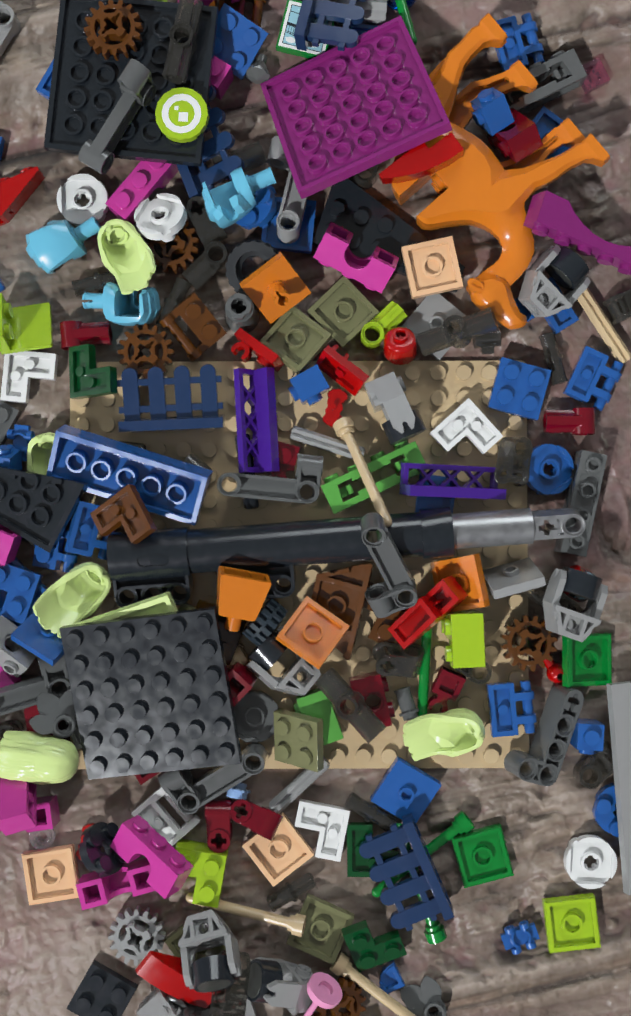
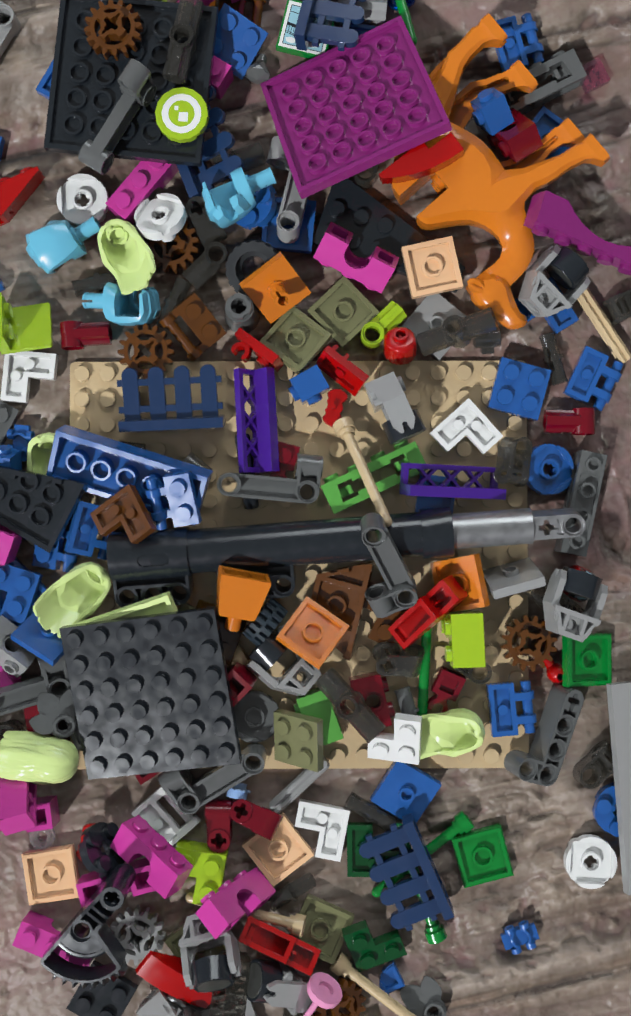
dark green plate [69,344,117,400] -> none
light grey axle [290,426,365,459] -> none
lime plate [542,893,601,953] -> none
blue brick [570,718,605,755] -> none
none -> dark pink arch [12,910,93,966]
none -> black arm [41,863,136,989]
none -> plate [145,470,202,530]
none -> dark pink arch [195,867,276,940]
none -> red slope [238,915,322,976]
none -> white plate [367,713,422,765]

